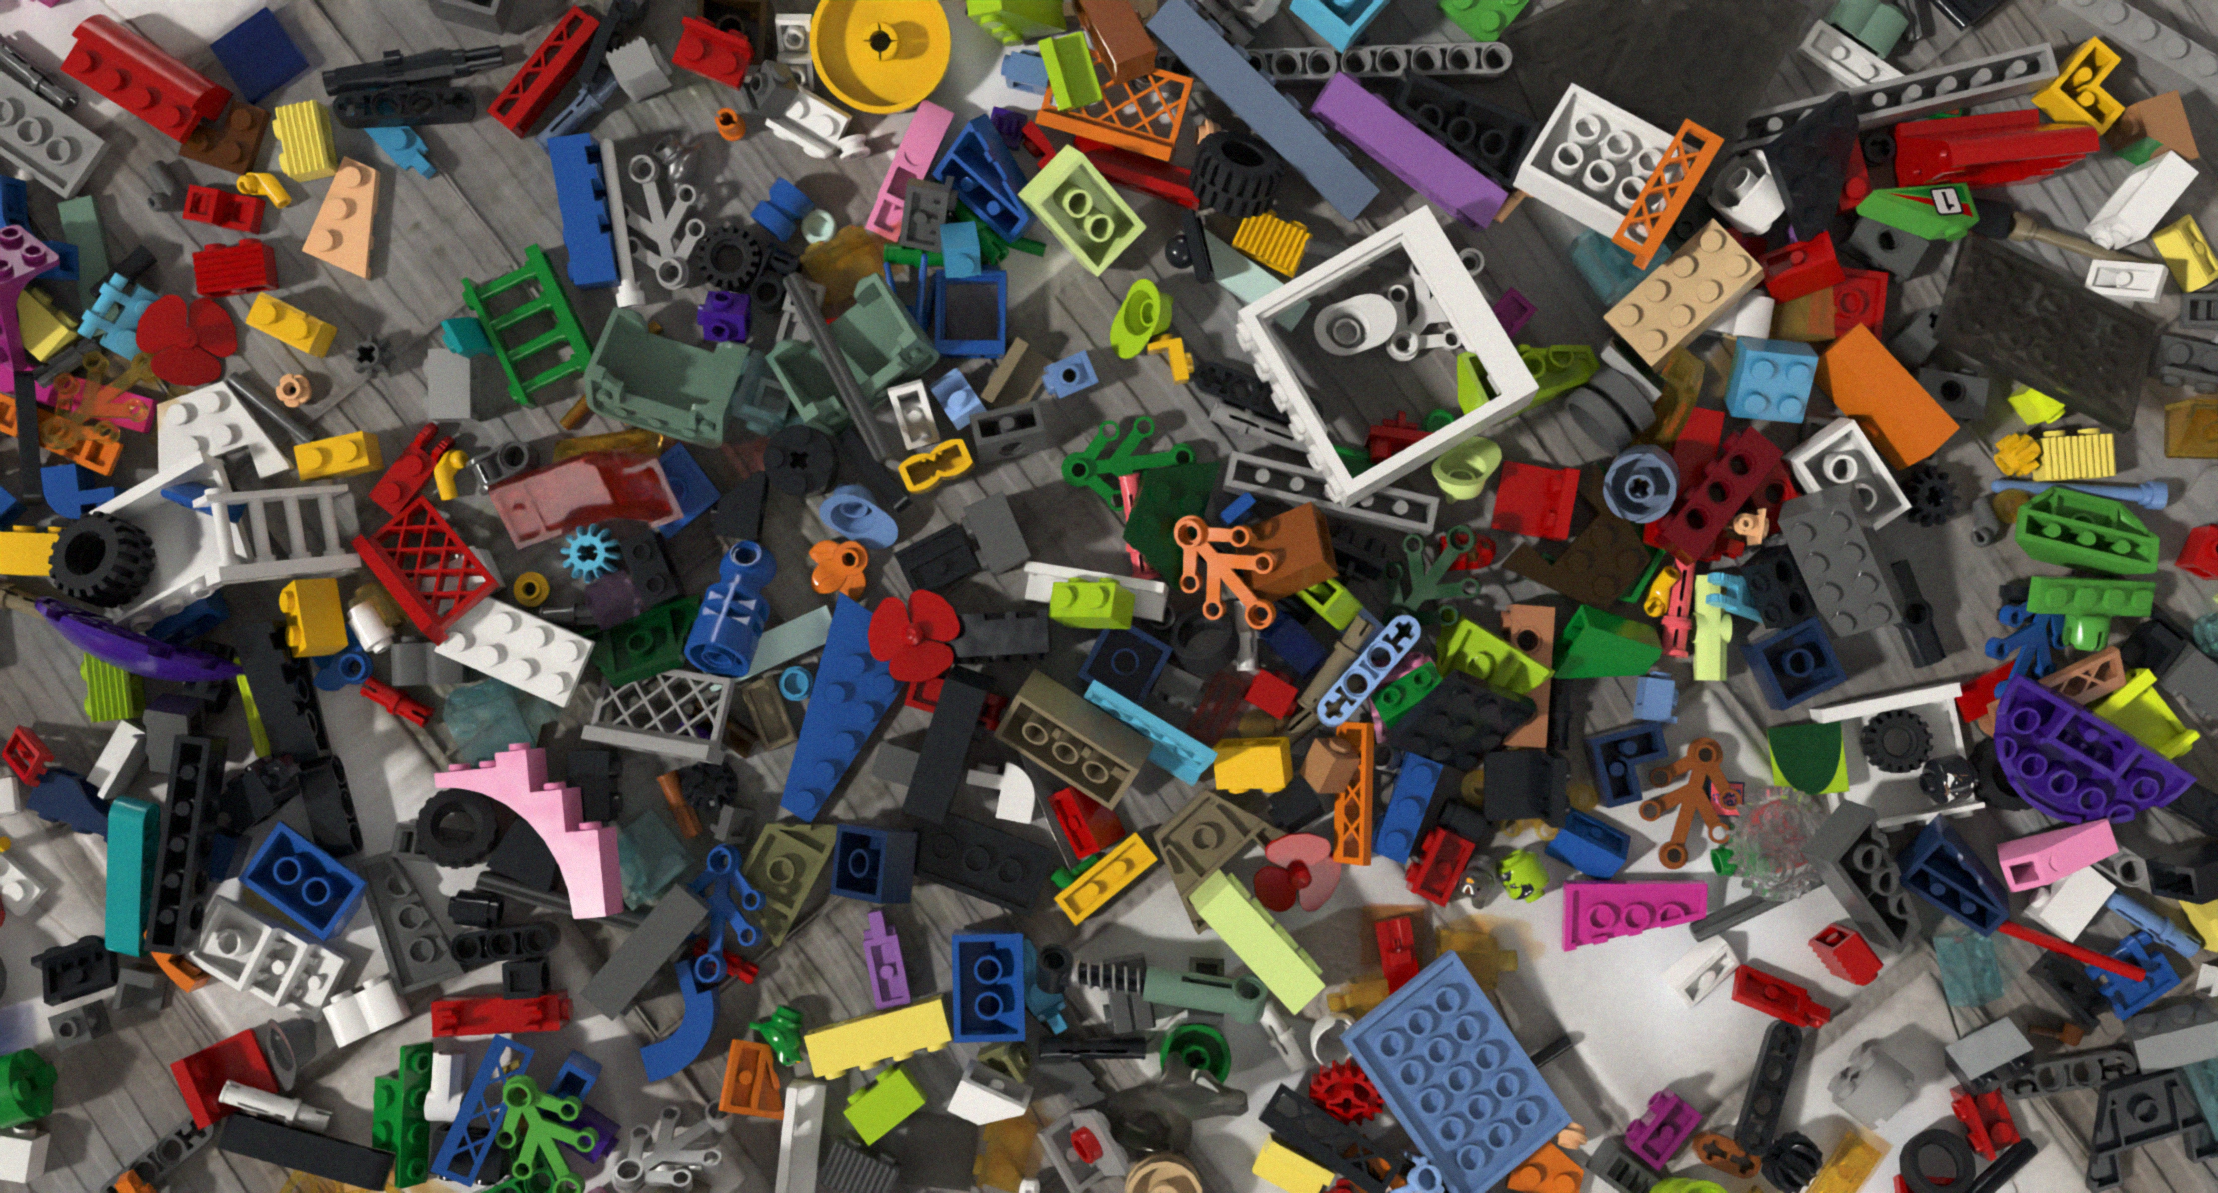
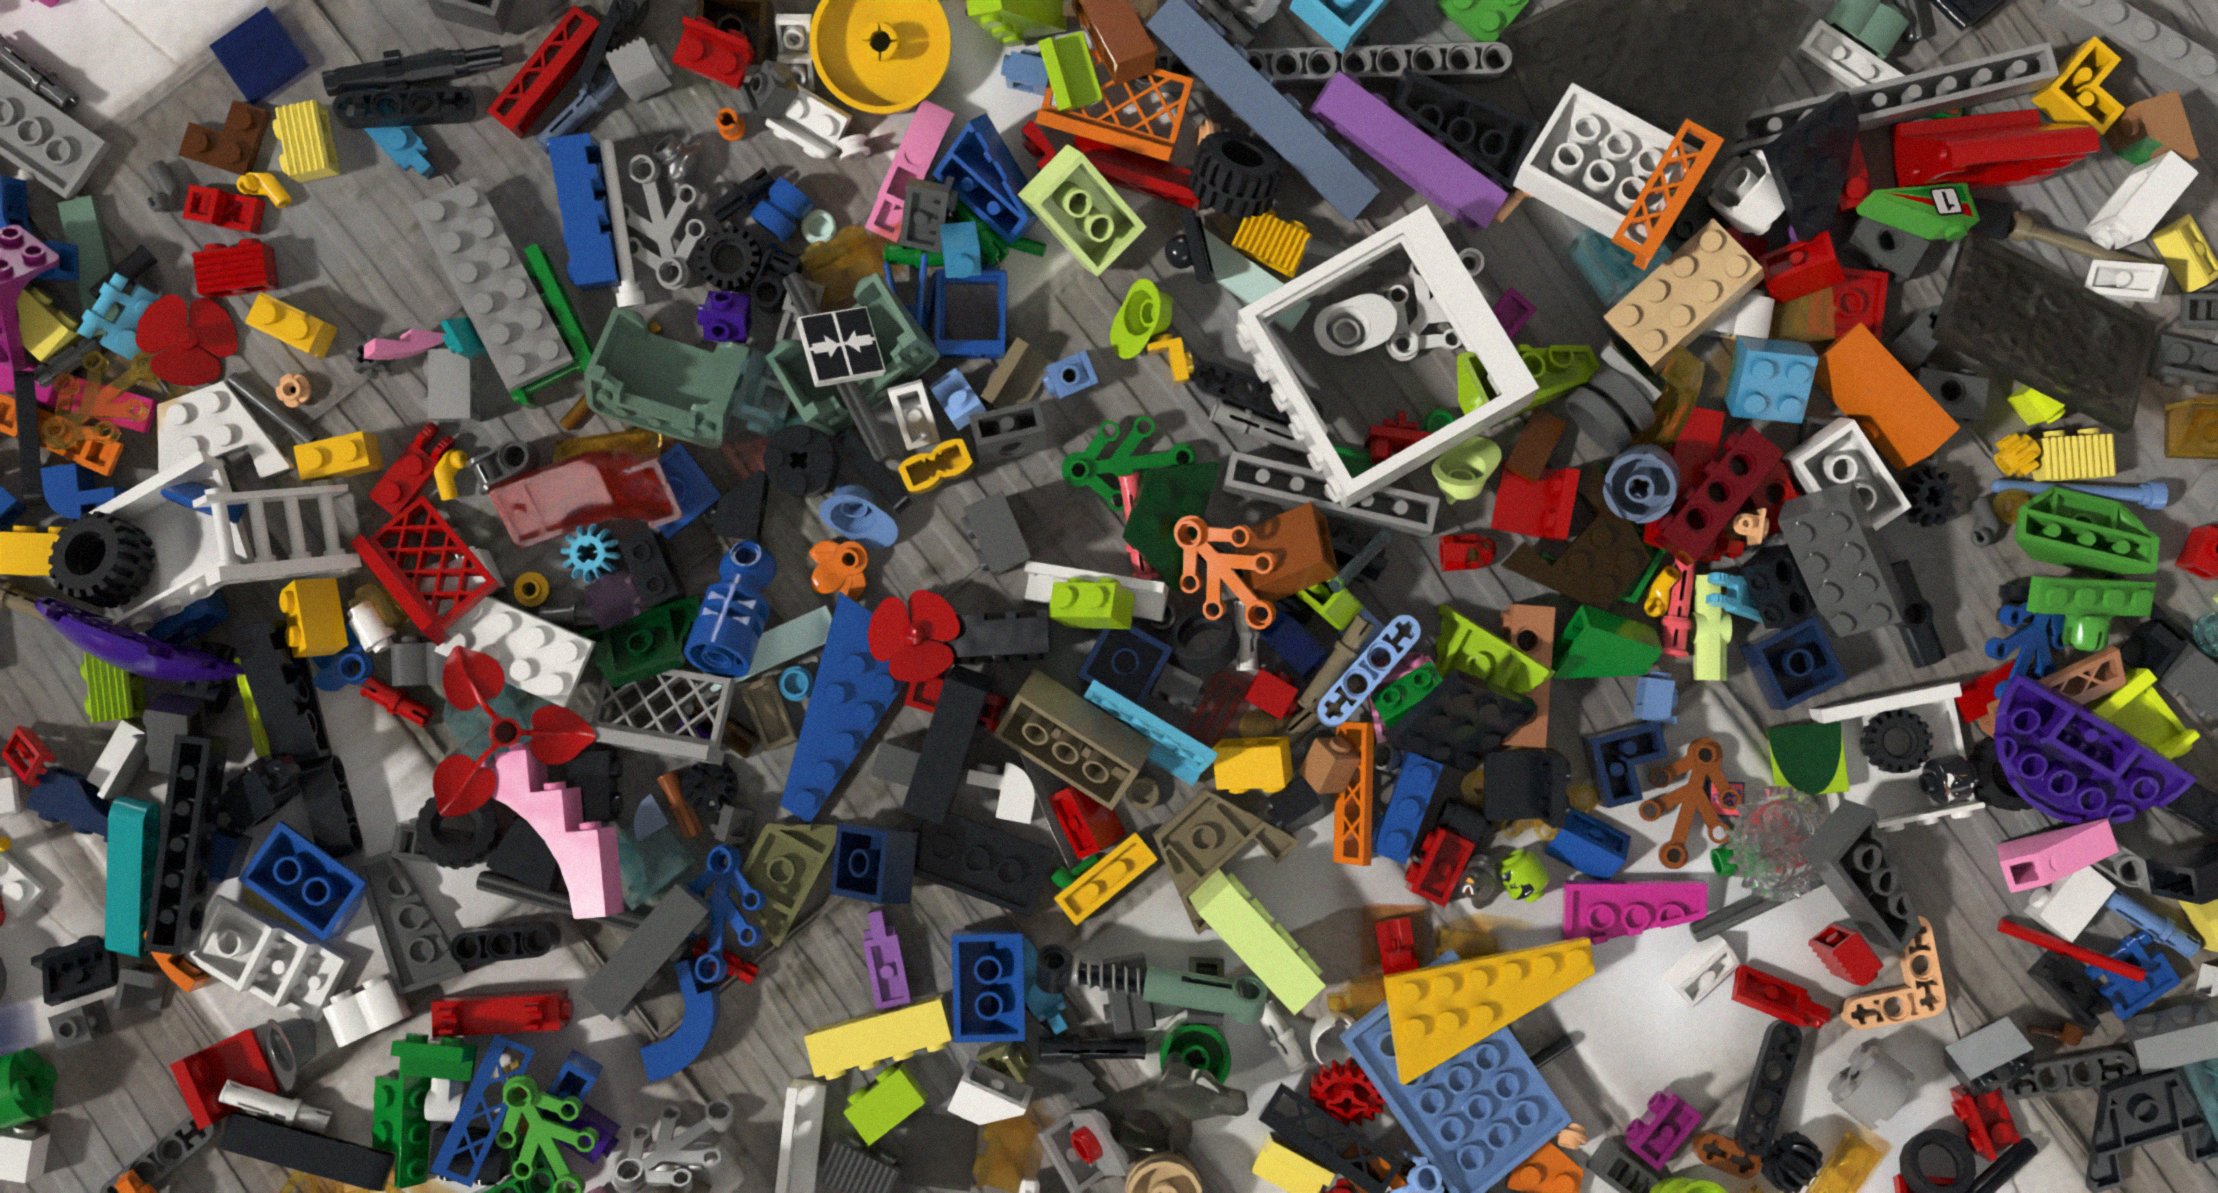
red brick [60,14,234,145] -> none
light nougat wing [302,156,381,281] -> none
black brick [448,889,504,928] -> none
black brick [502,956,551,1000] -> none
orange wing [718,1039,784,1120] -> none
green animal [749,1004,804,1066] -> none
black plate [893,522,979,592] -> none
dark purple tile [990,106,1028,152] -> none
blue plate [1217,492,1256,528] -> none
piece [1253,832,1342,912] -> none
dark green plant [1382,524,1482,638] -> none
black pin [1546,678,1573,750] -> none
black bush [1860,132,1896,167] -> none
dark blue wedge [1894,812,2011,938] -> none
clear light blue bracket [1933,929,2005,1007] -> none
none -> bright pink slope [364,329,446,360]
none -> green bracket [390,1033,478,1082]
none -> light grey plate [411,177,574,393]
none -> red plant [432,645,596,817]
none -> sand blue tile [634,793,671,842]
none -> black axle [709,167,774,222]
none -> black tile [796,306,886,388]
none -> dark tan tile [1125,775,1160,811]
none -> clear light blue bar [1329,527,1394,593]
none -> yellow wing [1383,936,1595,1085]
none -> reddish brown tile [1503,407,1567,484]
none -> light nougat beam [1840,915,1946,1030]

